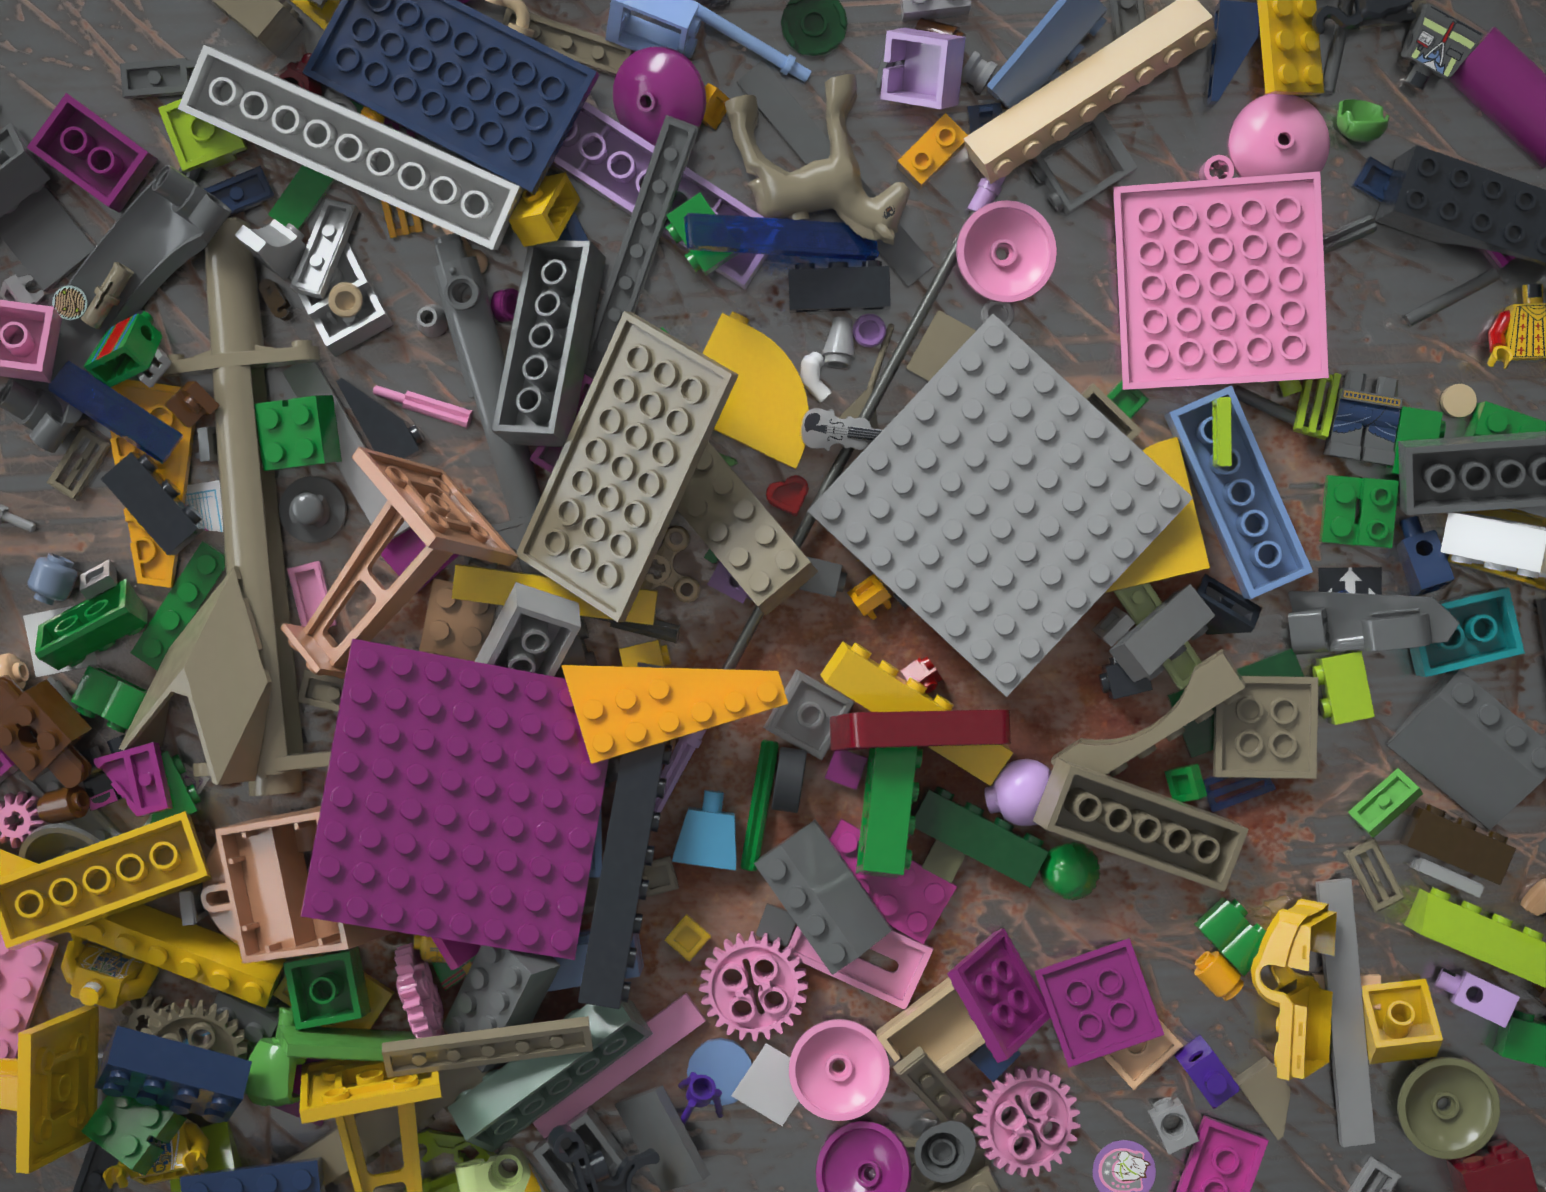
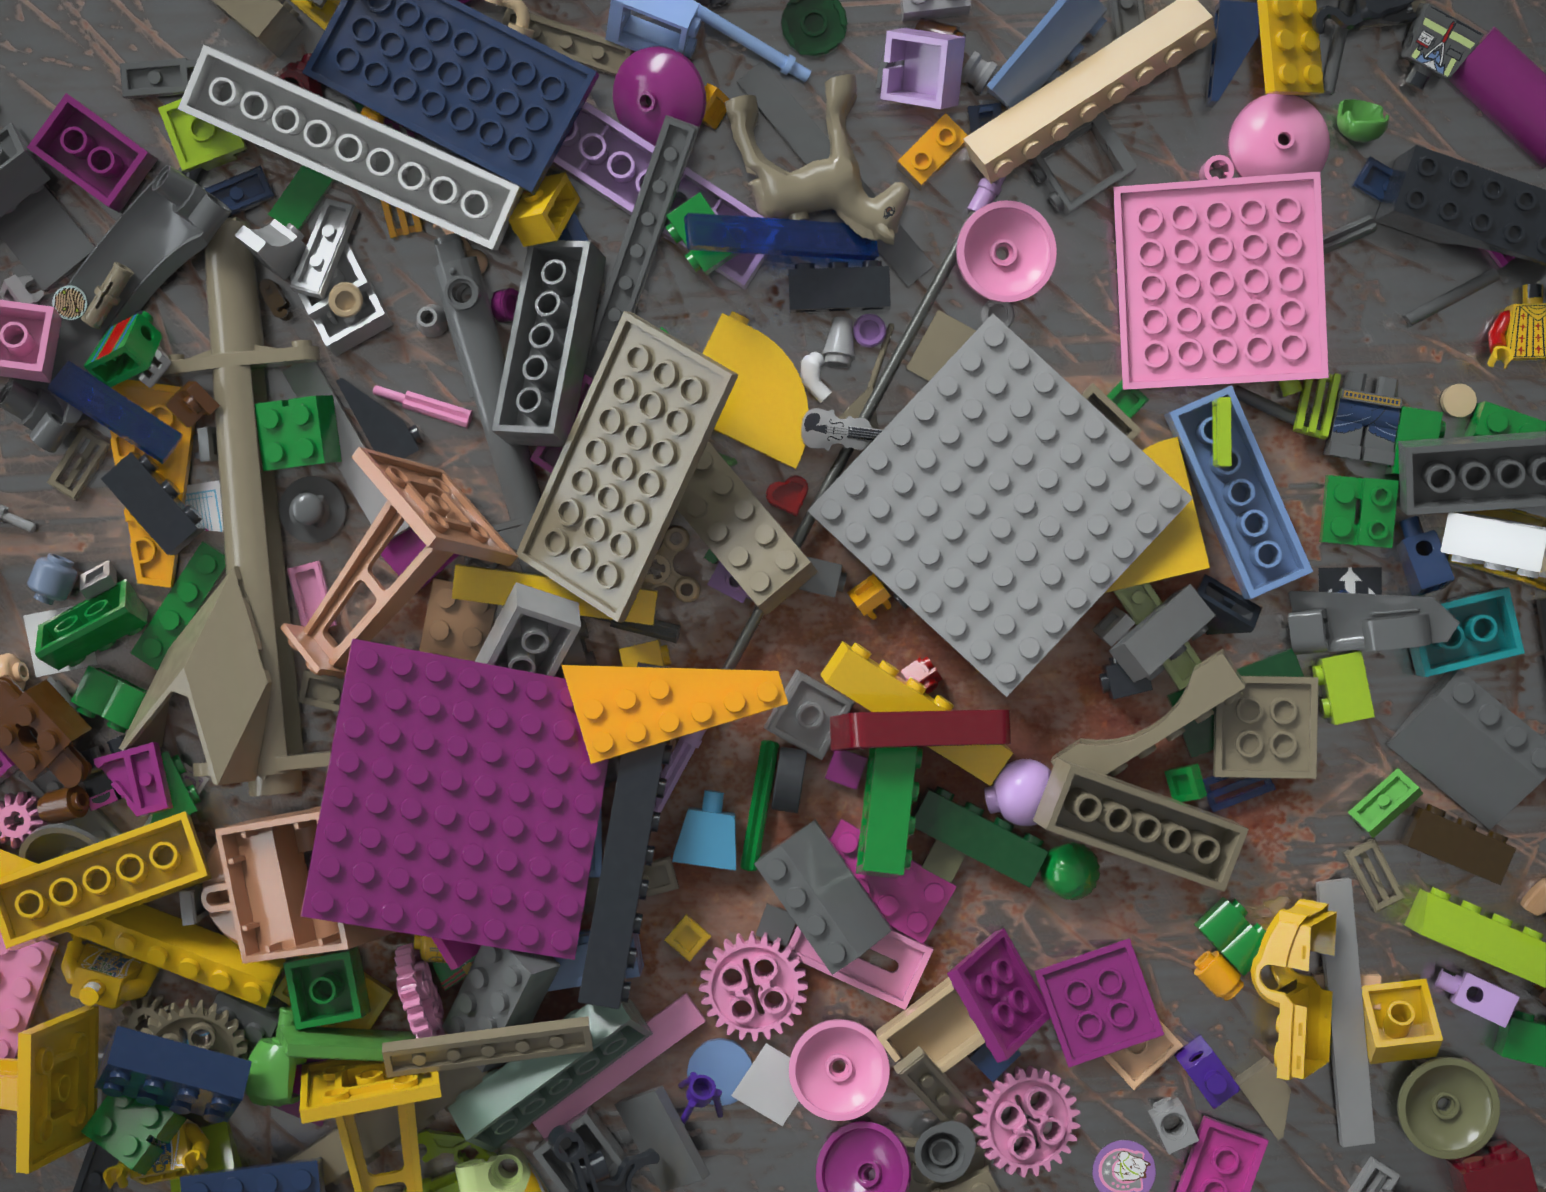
light grey tile [1410,856,1484,898] -> none

